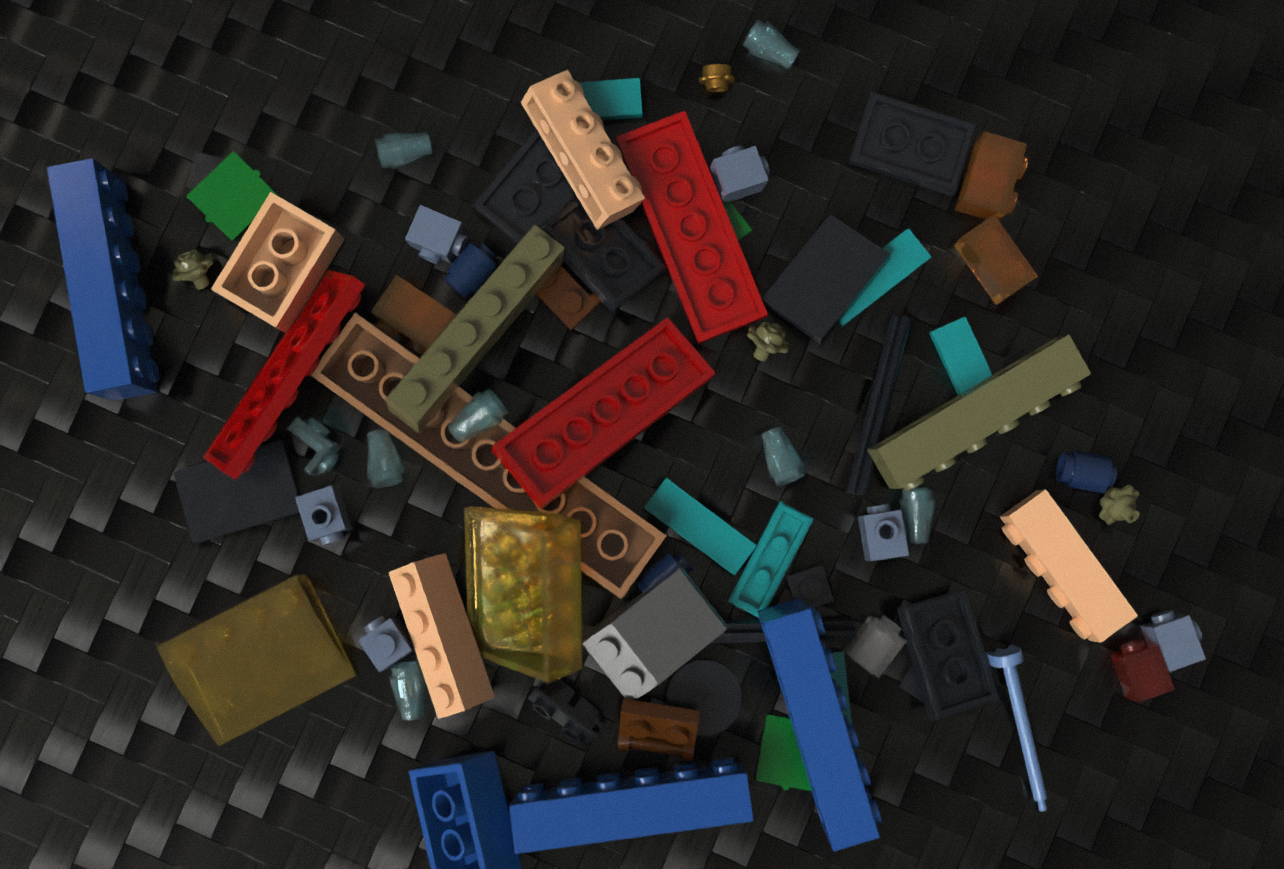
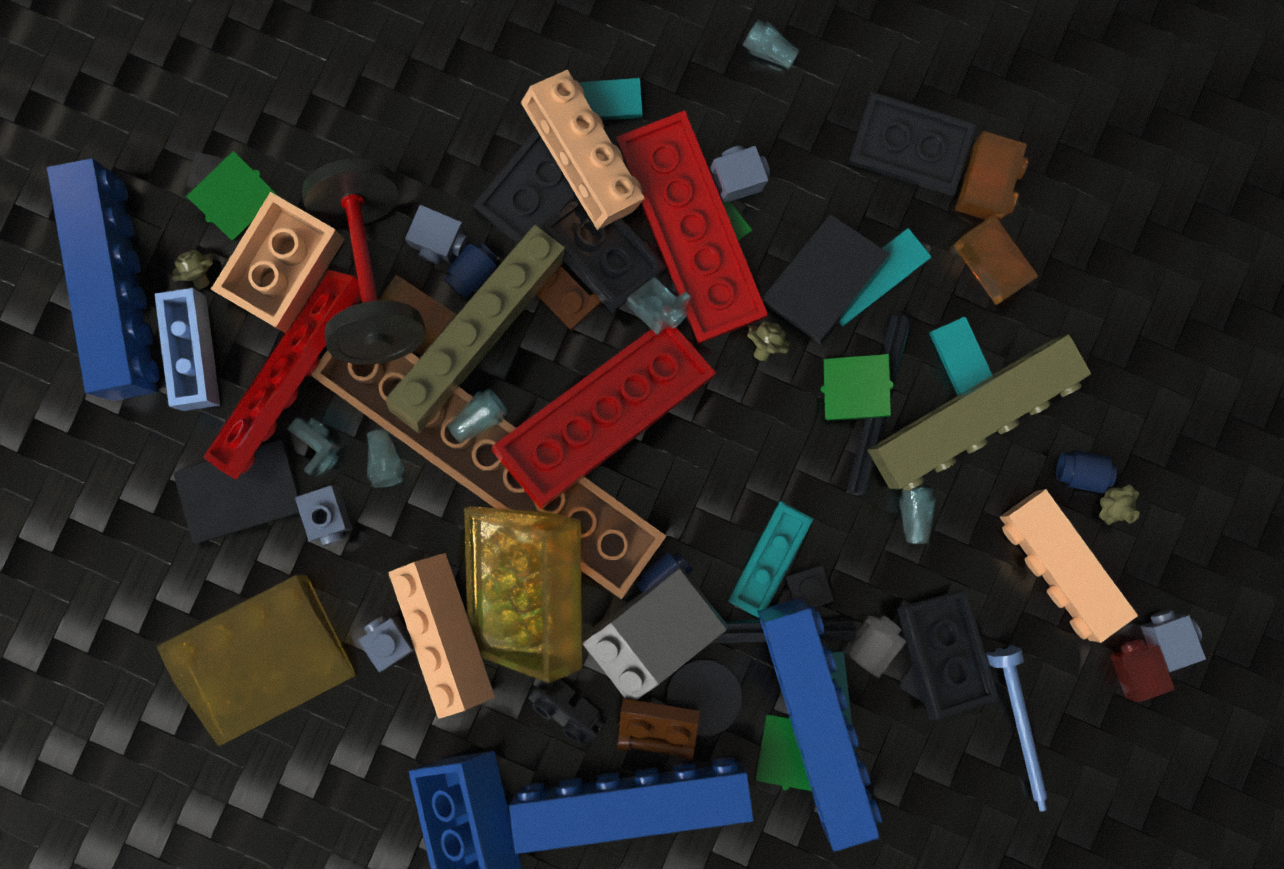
clear light blue cone [375,132,432,170] -> none
clear light blue cone [388,661,426,720] -> none
teal tile [644,478,757,576] -> none
pearl gold plate [699,64,735,92] -> none
clear light blue cone [761,427,805,486] -> none
sand blue brick [858,504,909,561] -> none
none -> light blue brick [155,288,220,411]
none -> pearl dark grey piece [302,159,426,365]
none -> clear light blue bracket [626,277,691,335]
none -> green piece [821,354,895,420]

